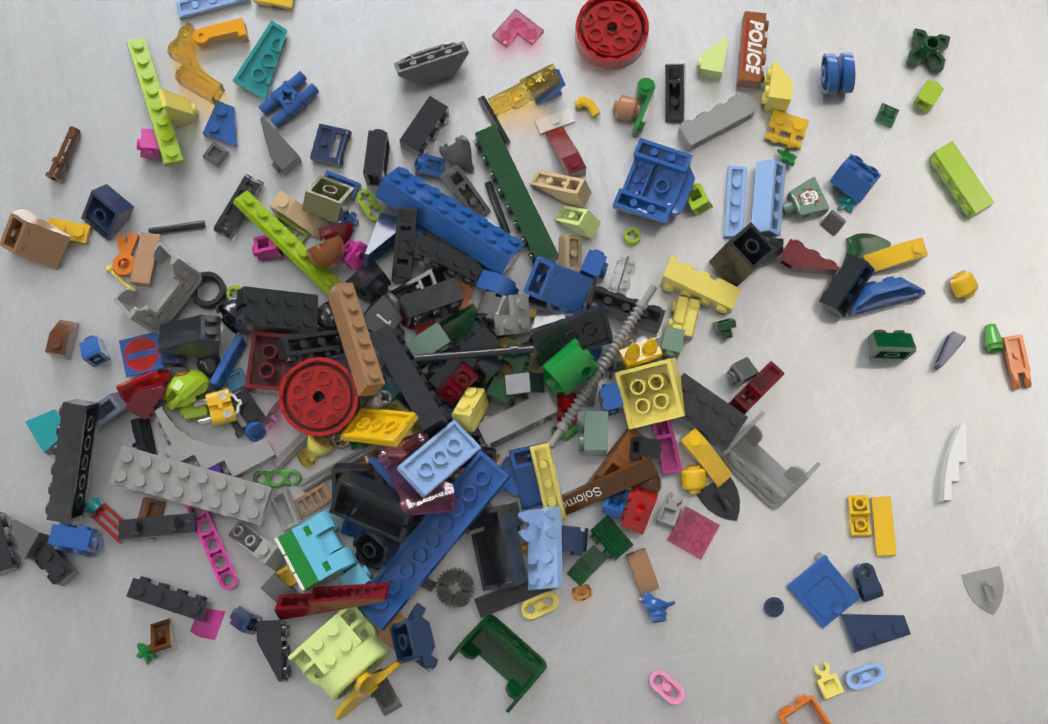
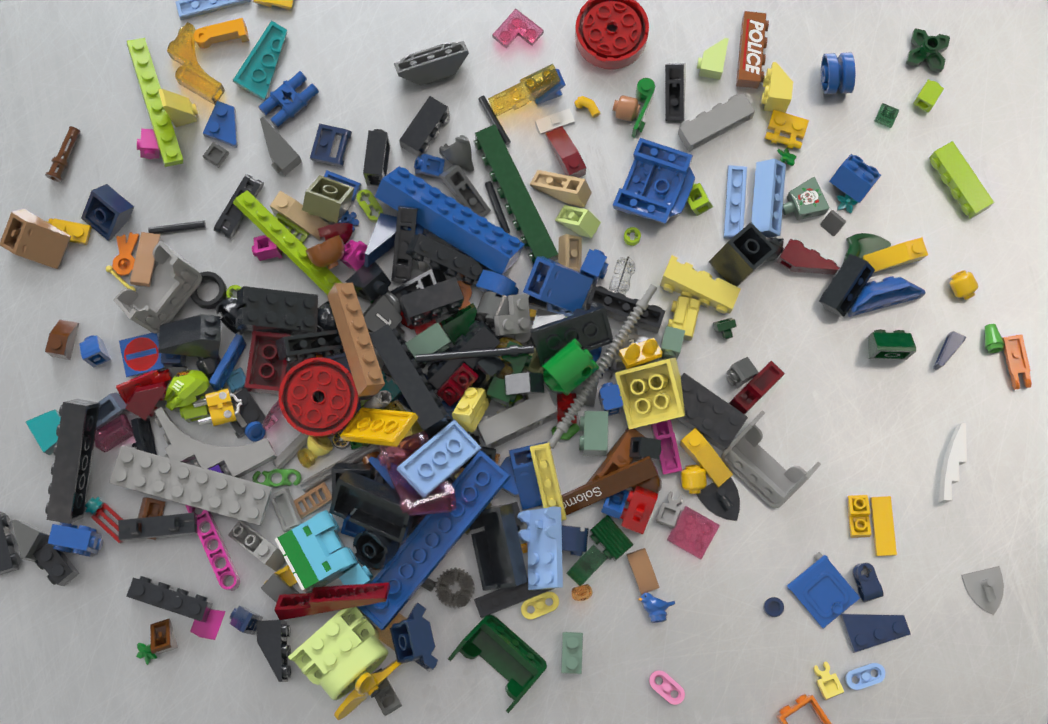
none -> clear pink slope [95,414,133,452]
none -> sand green brick [561,632,583,674]

